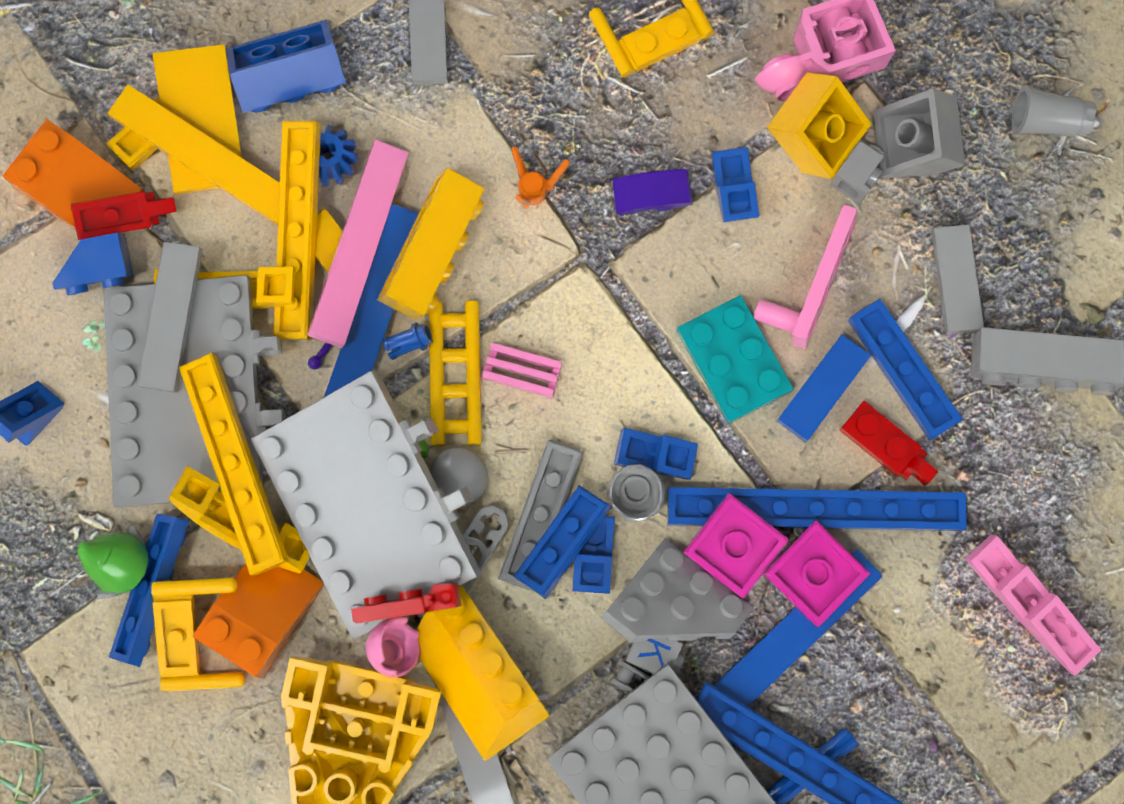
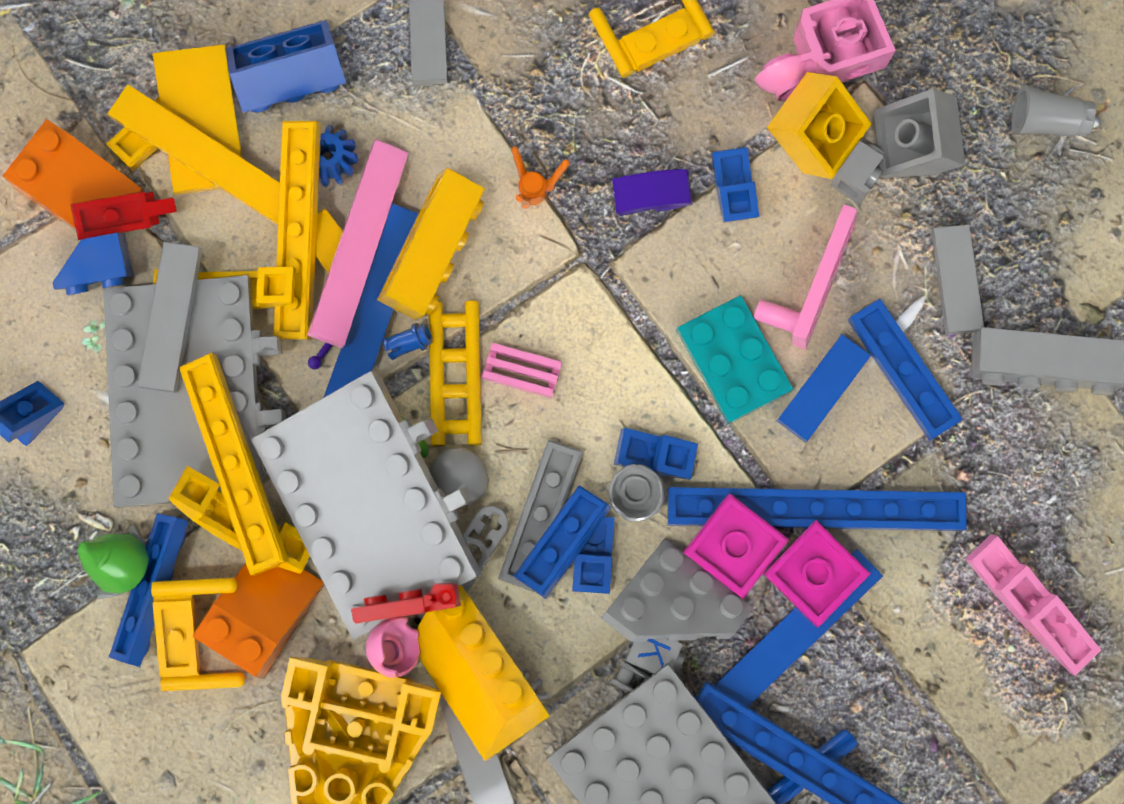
red hinge [839,401,938,486] -> none

